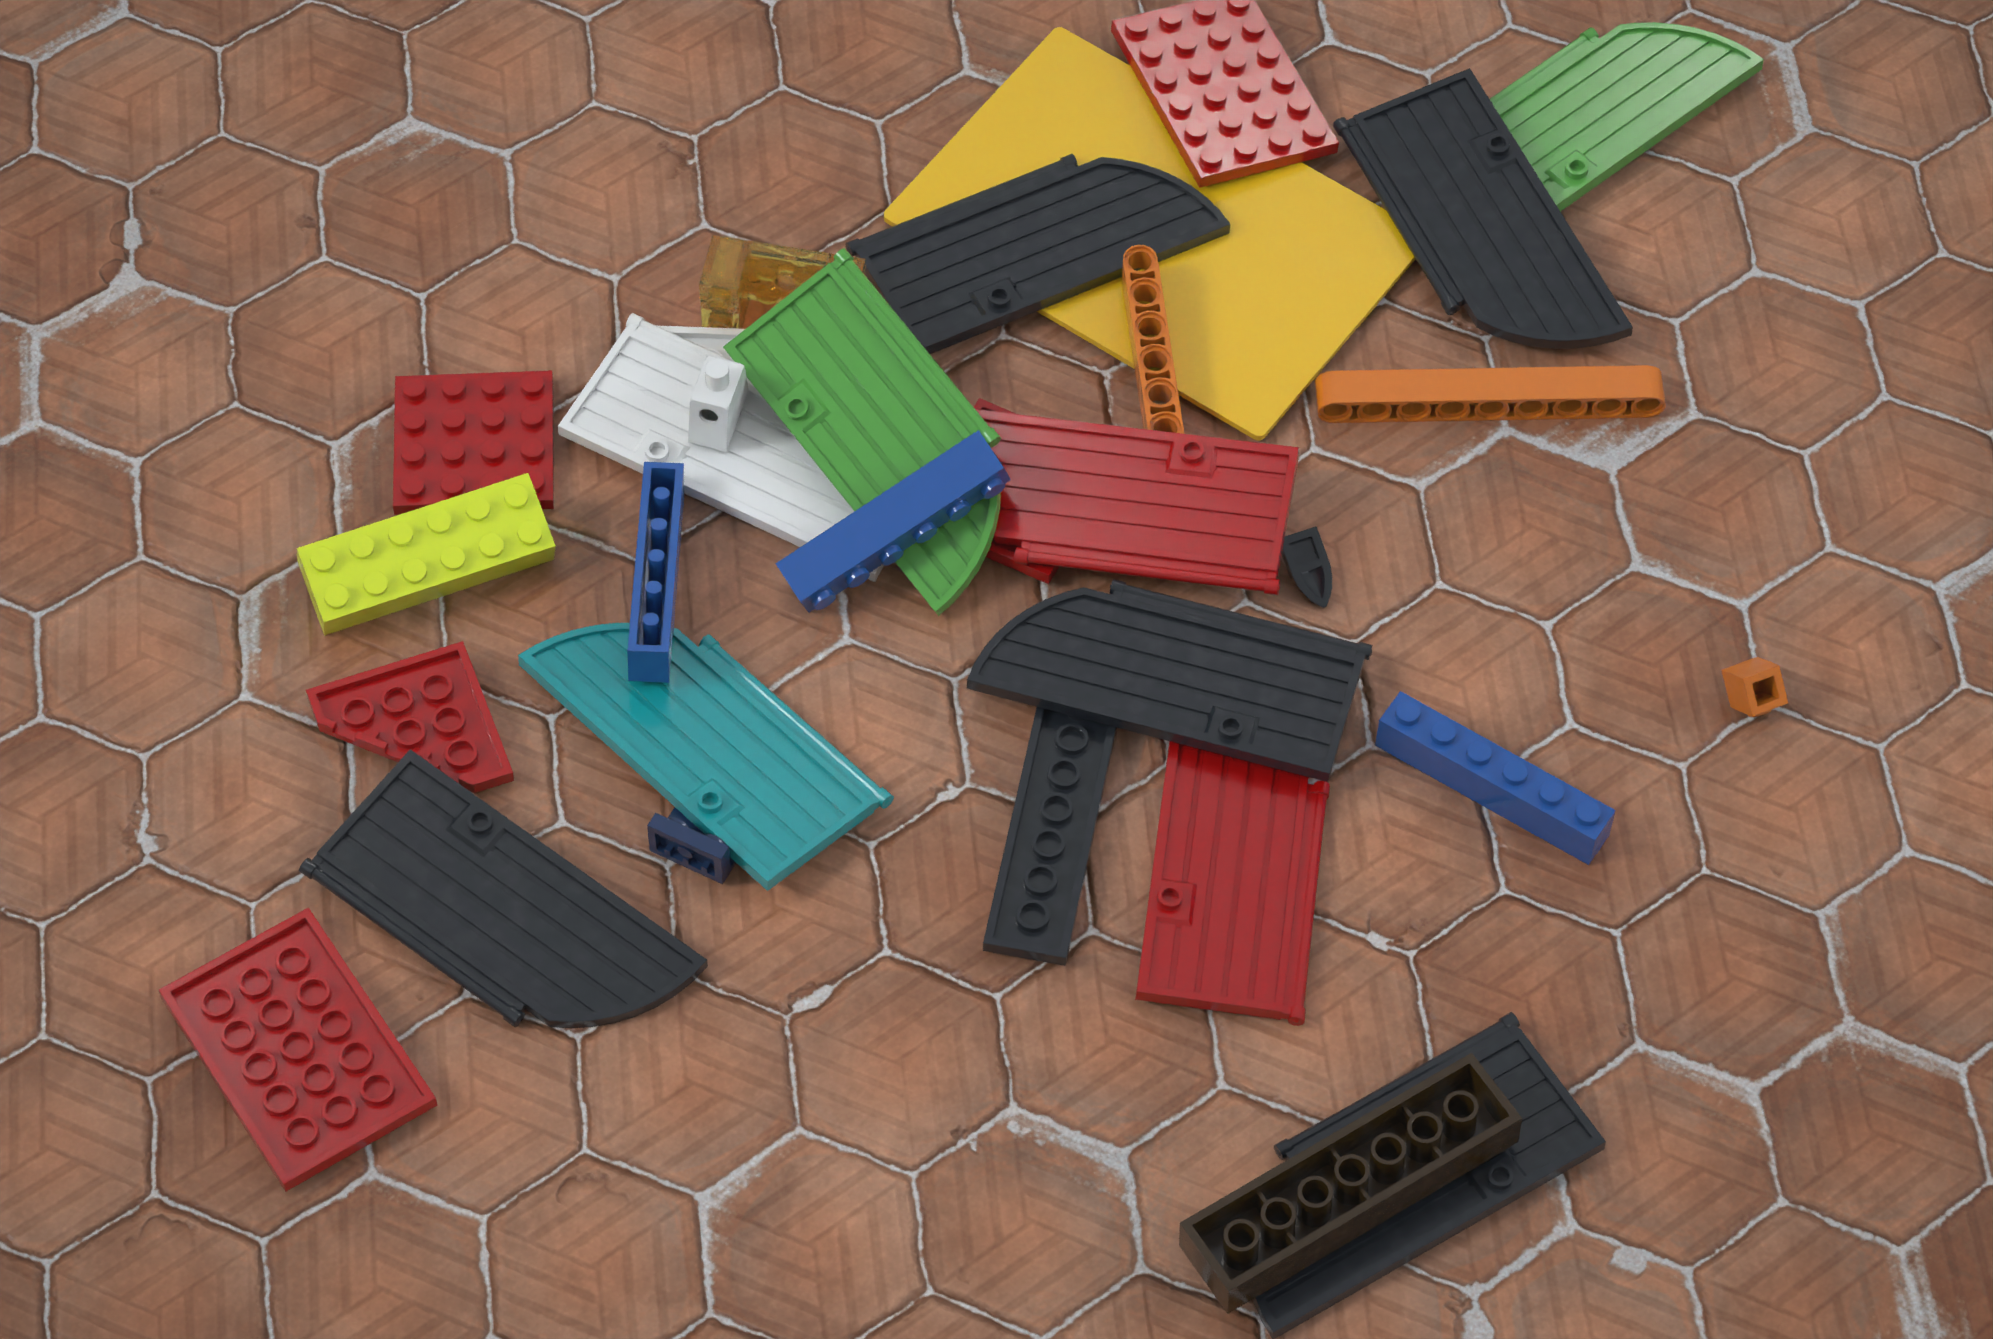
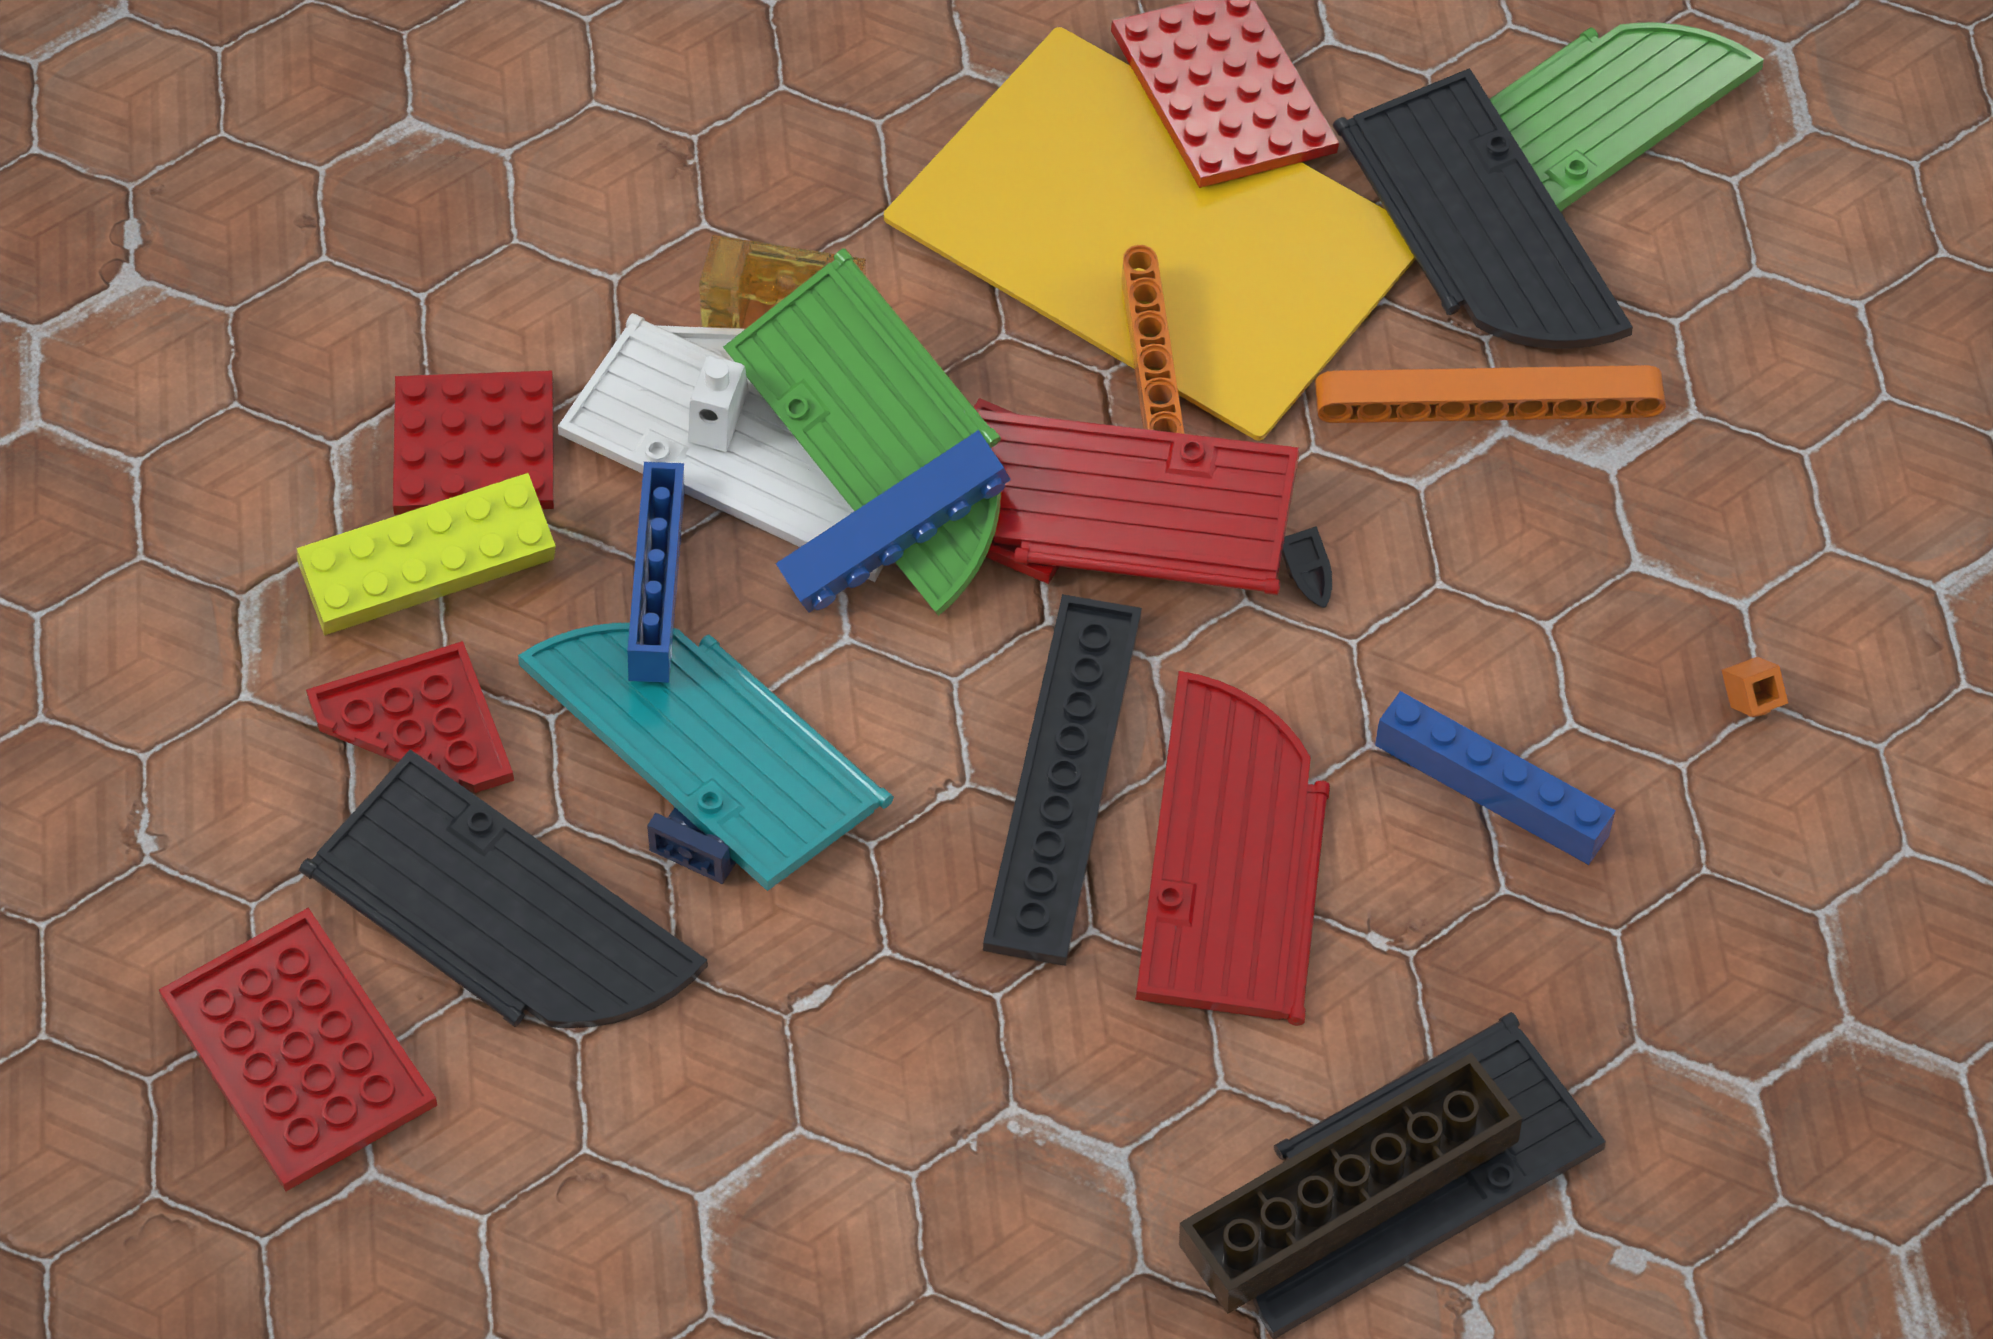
black door [845,154,1230,354] -> none
black door [967,579,1373,782] -> none

